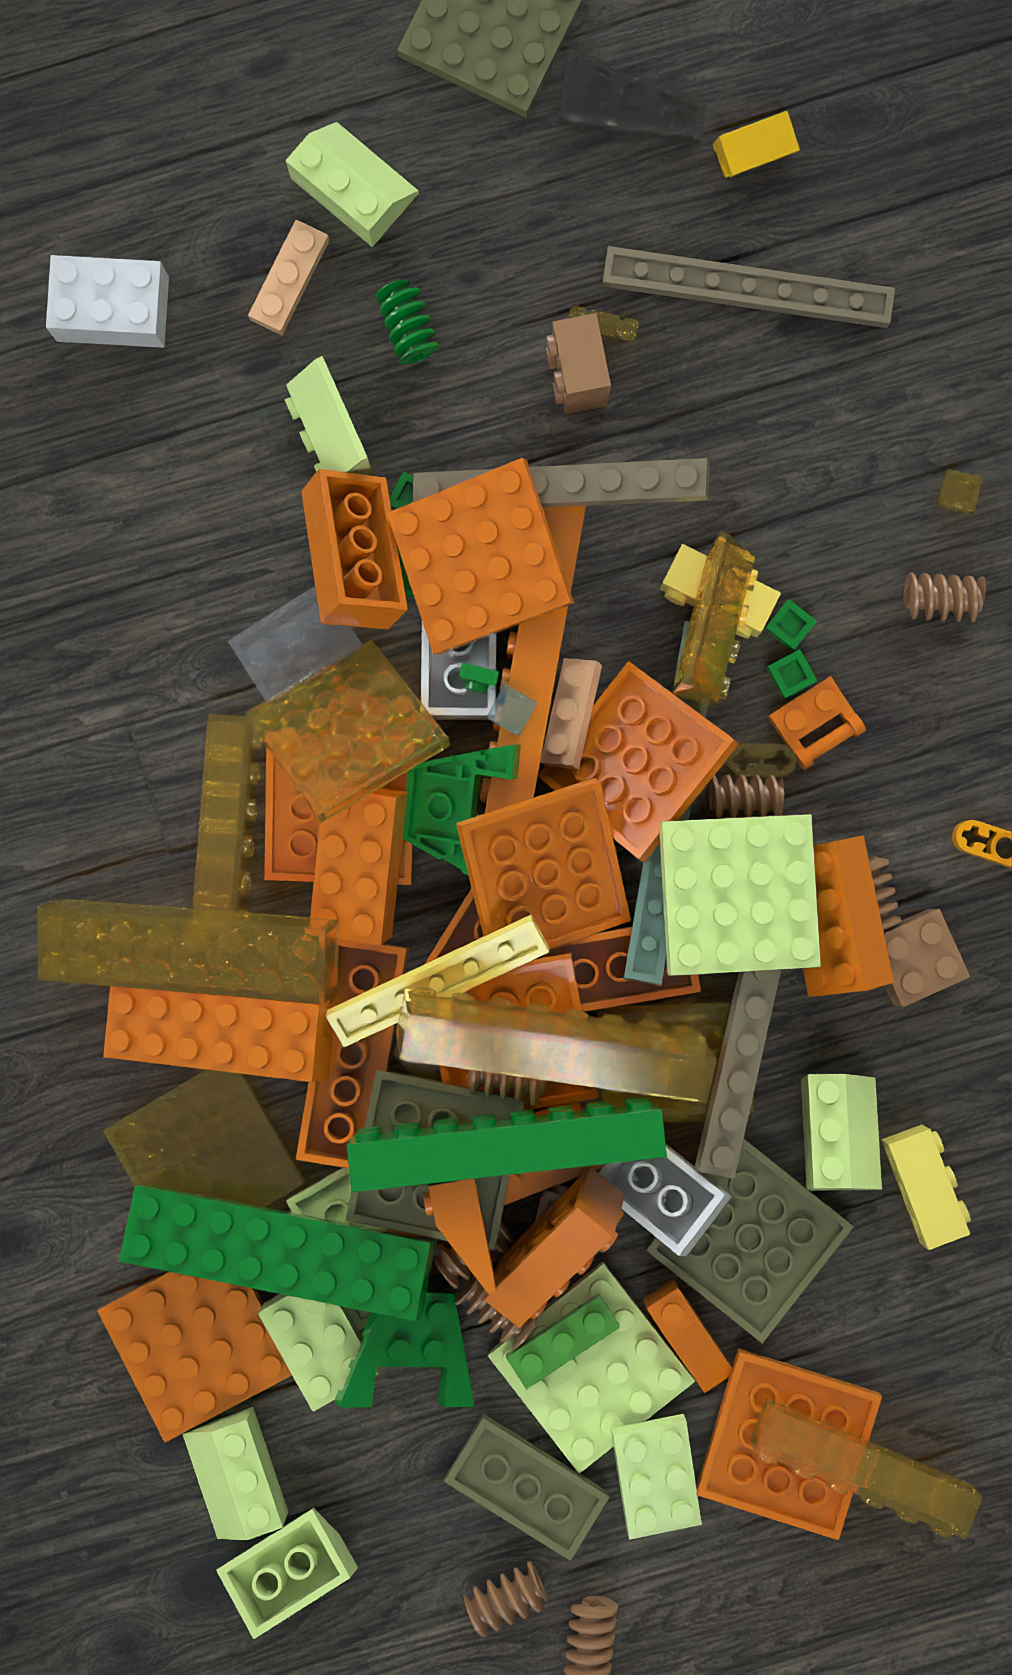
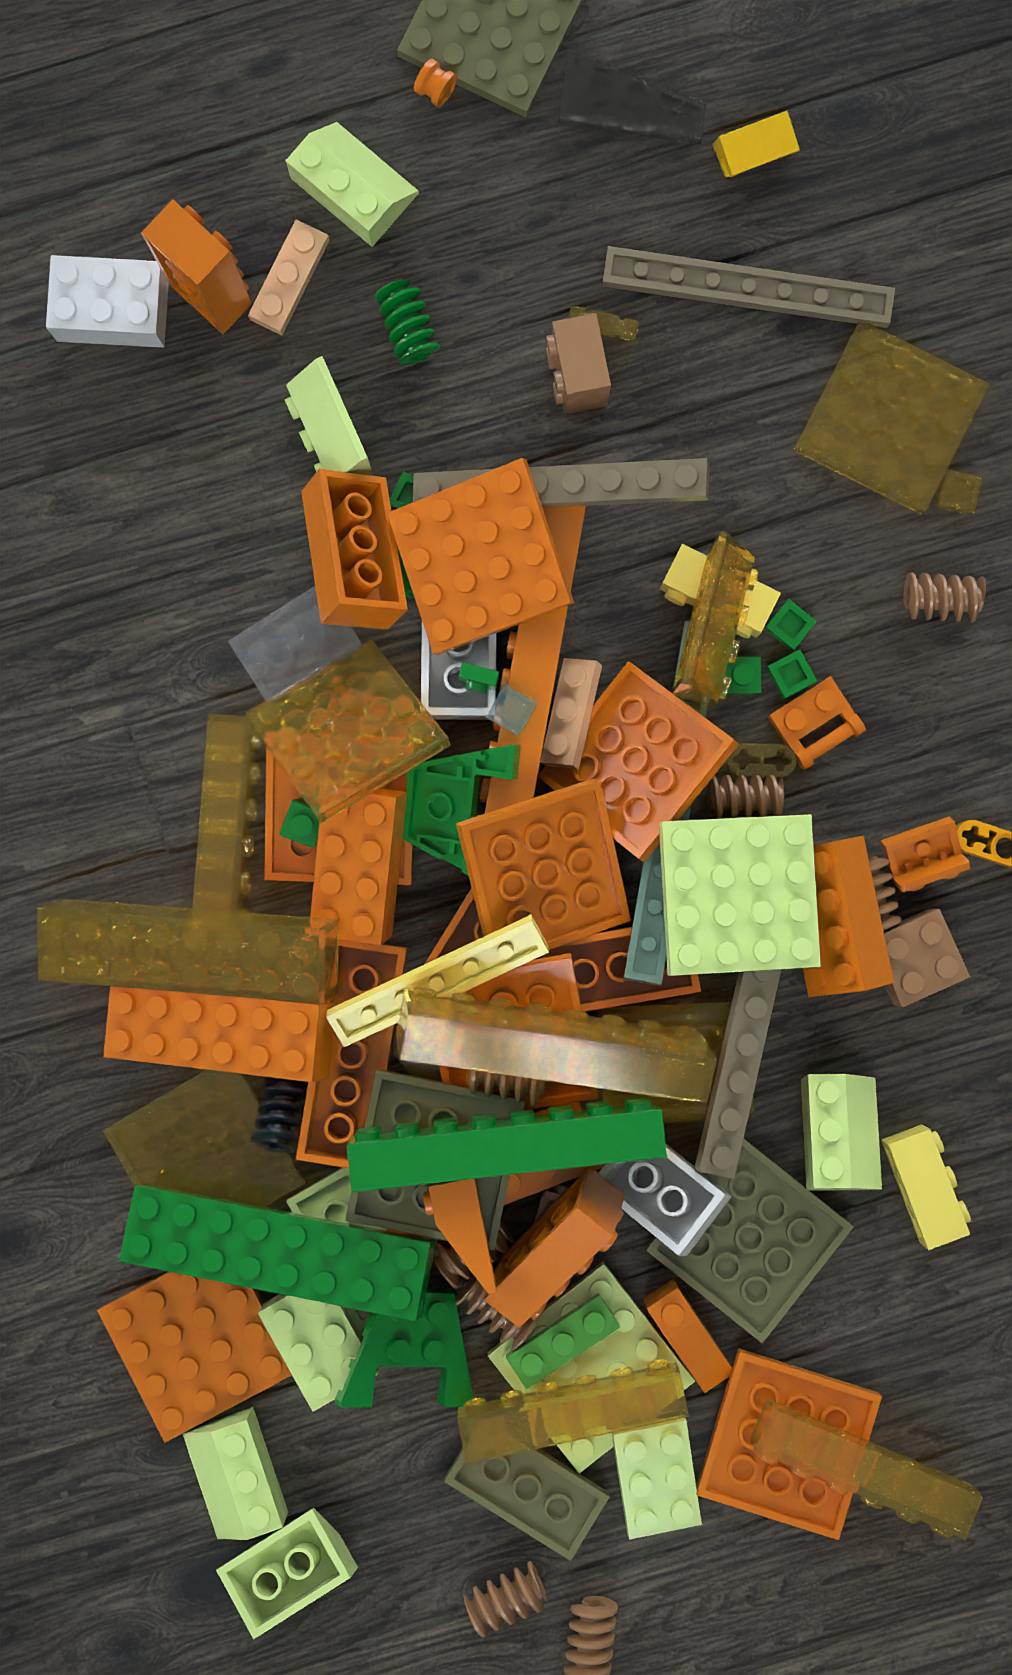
none -> orange brick [141,199,252,335]
none -> black piece [251,1077,309,1153]
none -> green plate [279,799,321,848]
none -> orange wheel [413,58,458,108]
none -> clear yellow brick [457,1359,689,1464]
none -> green plate [723,657,761,695]
none -> clear yellow plate [793,322,990,515]
none -> orange bracket [880,816,971,892]

